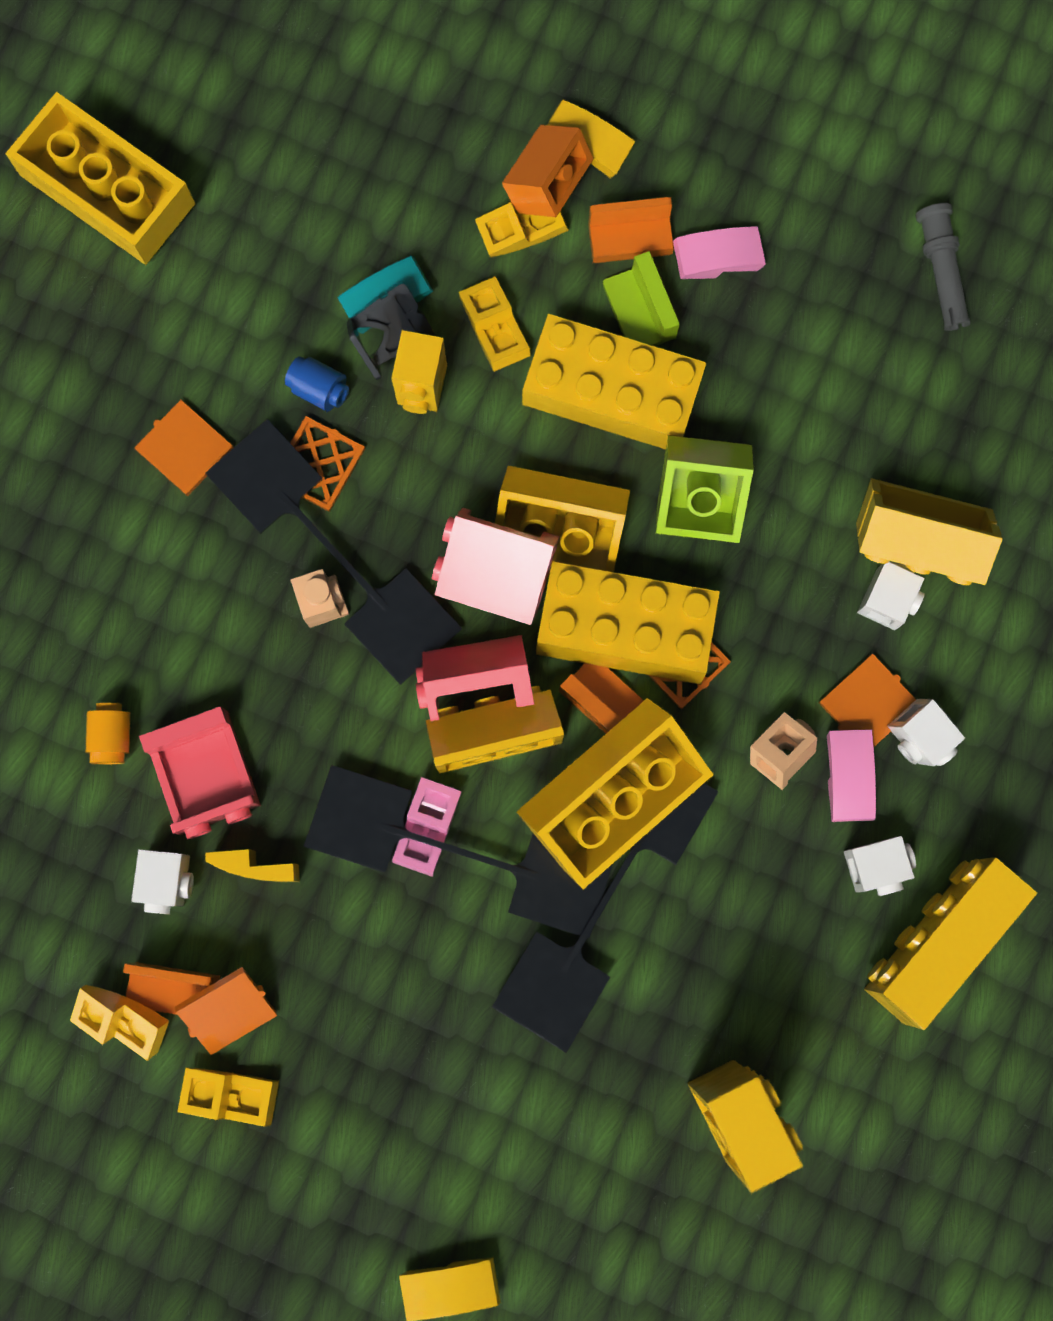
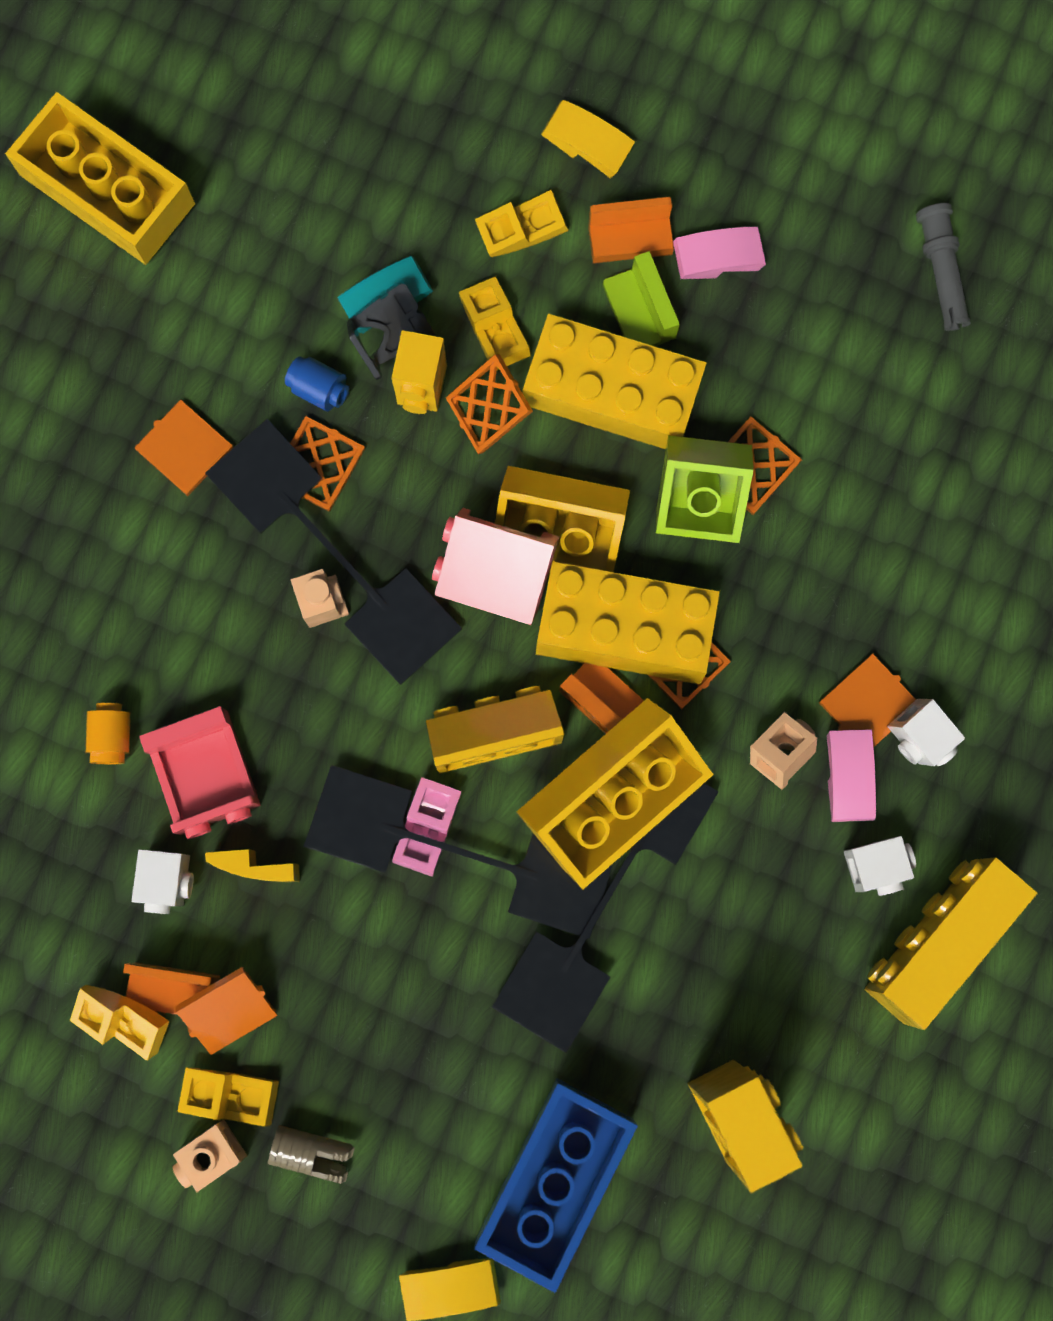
coral panel [416,635,534,721] -> none
orange brick [502,125,594,218] -> none
yellow piece [856,478,1003,585] -> none
white brick [857,561,925,630] -> none
none -> light nougat brick [172,1119,247,1192]
none -> dark tan hinge [268,1125,354,1184]
none -> orange window [446,354,533,454]
none -> blue brick [474,1078,638,1293]
none -> orange window [728,417,802,515]

